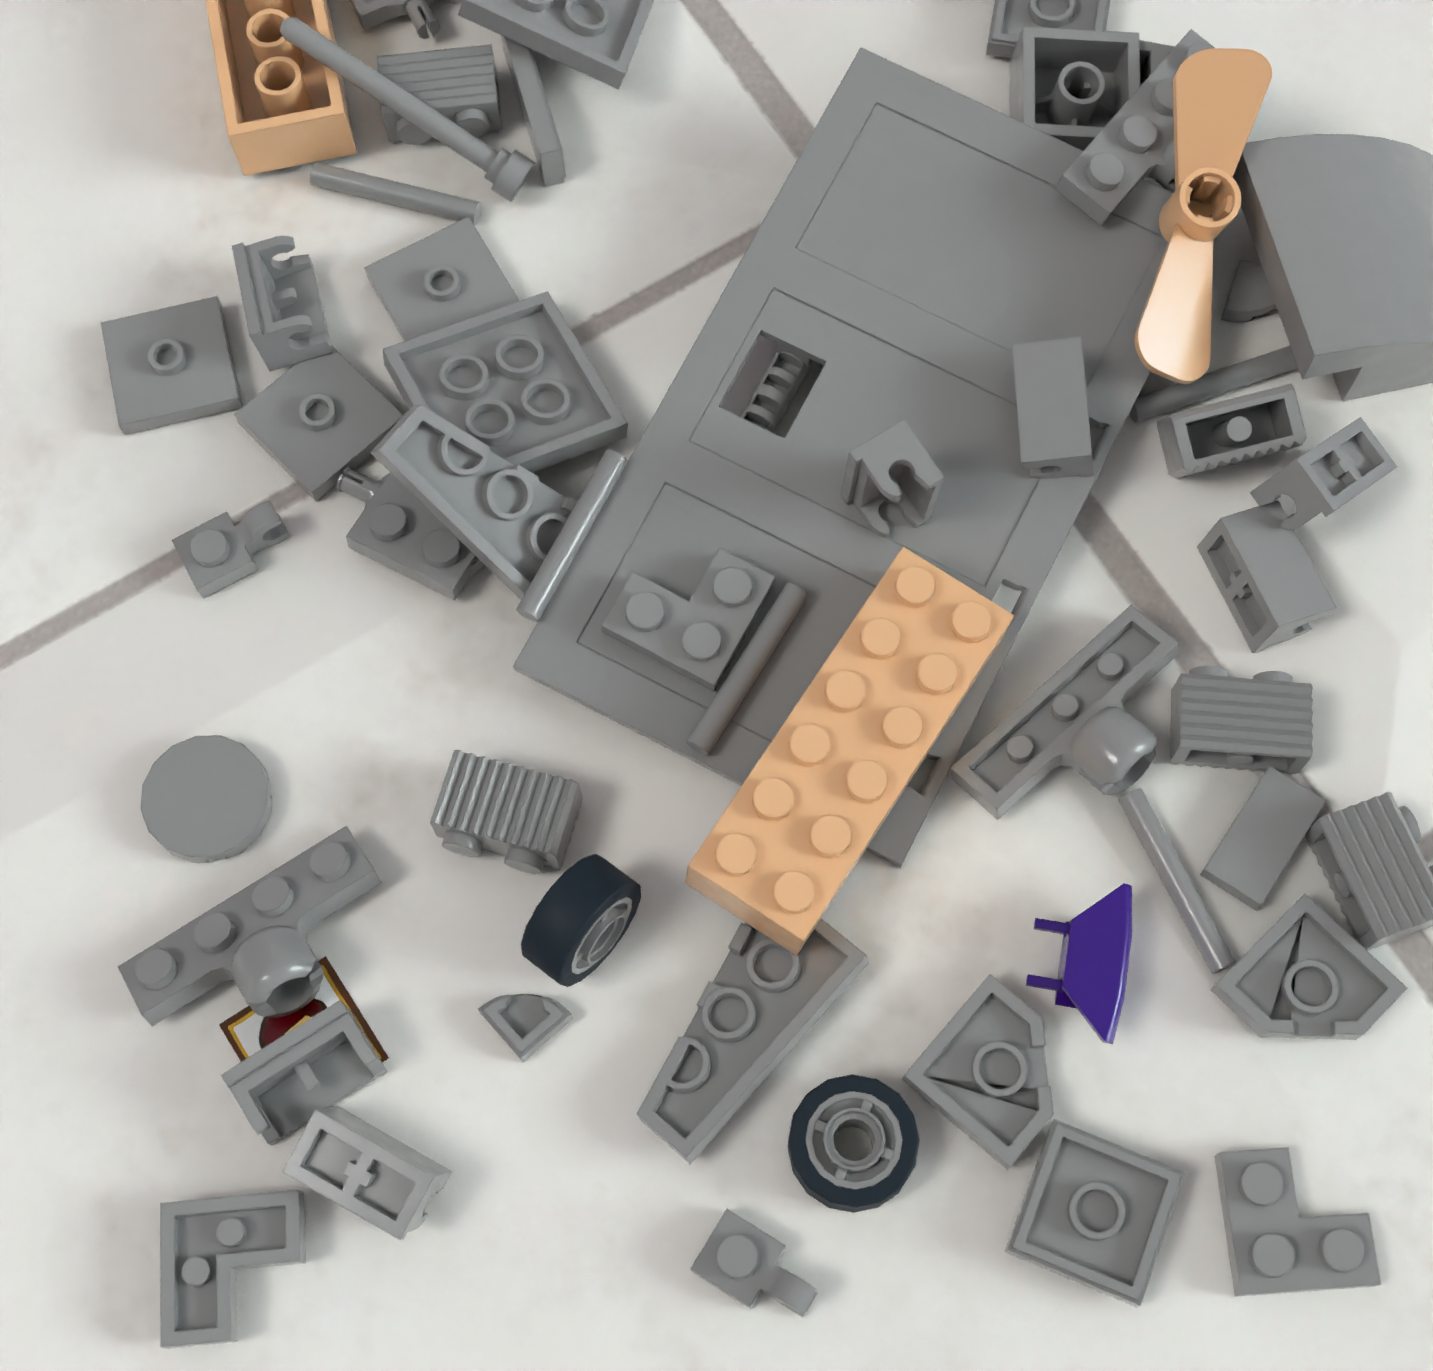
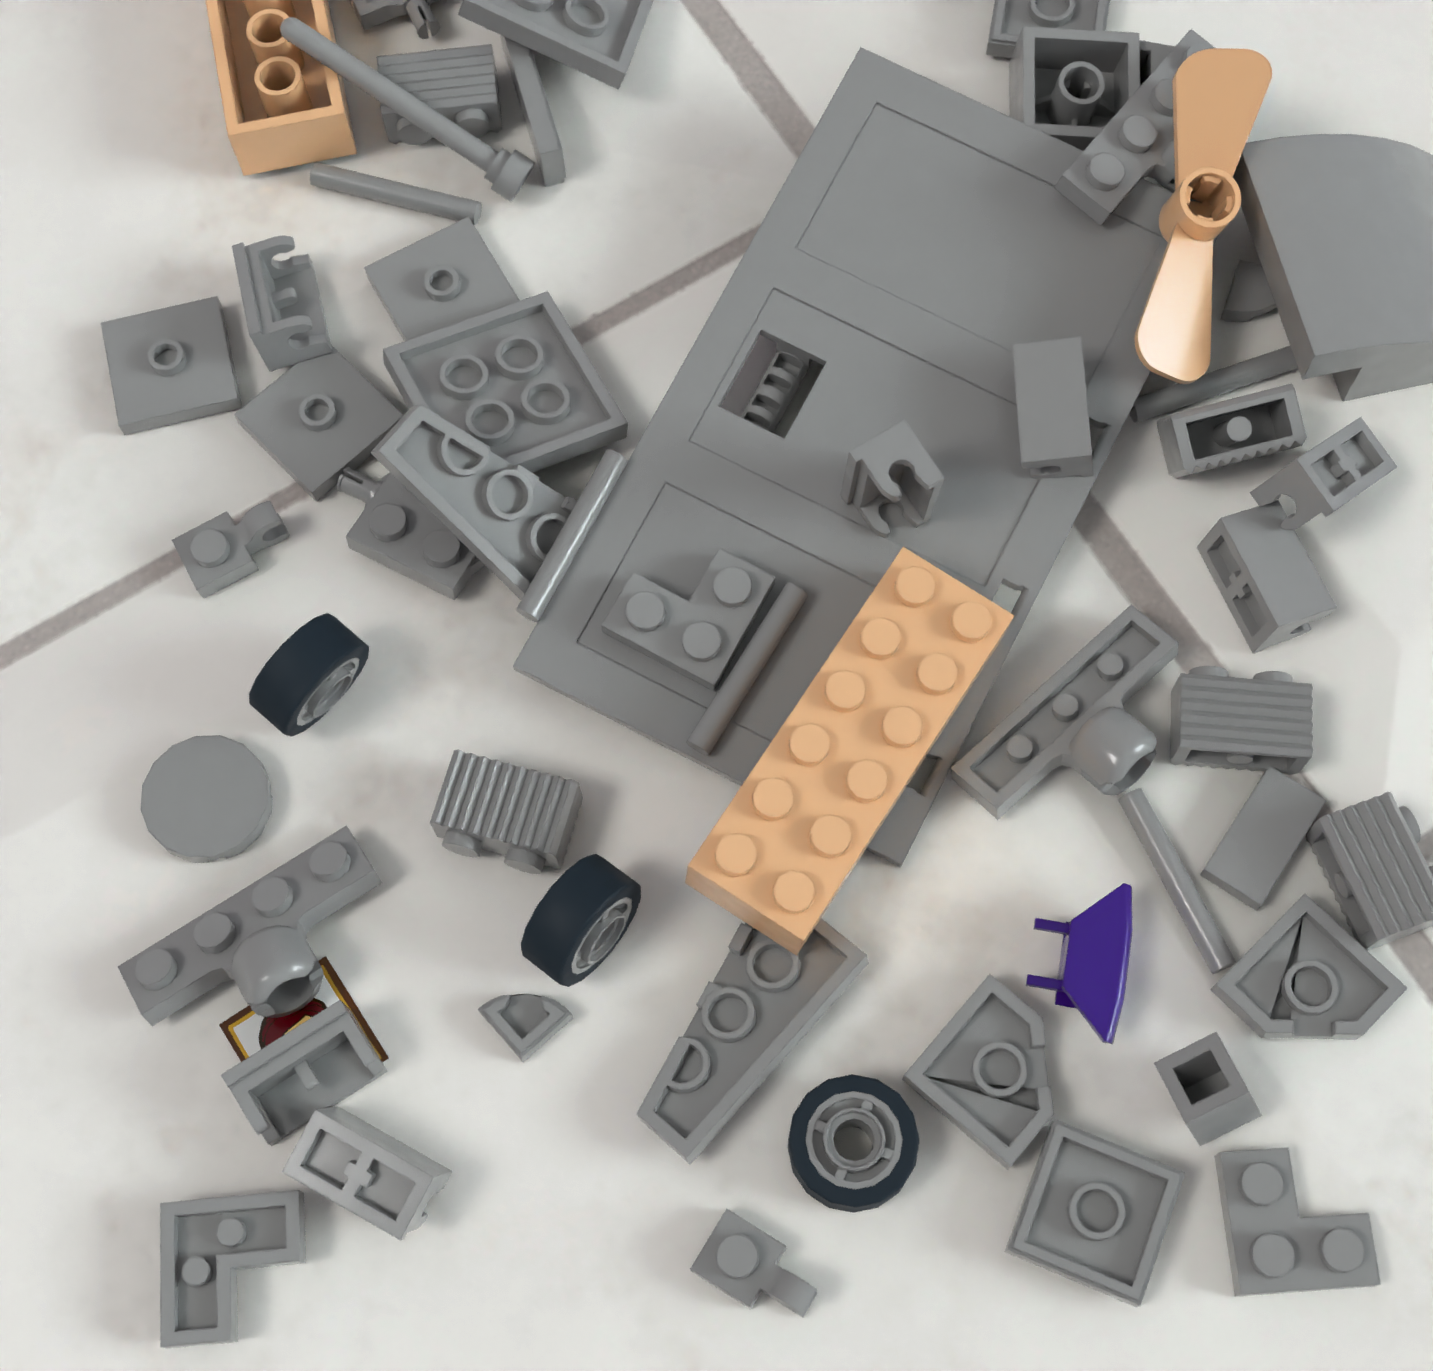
none -> black wheel [249,613,369,737]
none -> light grey brick [1154,1032,1262,1146]

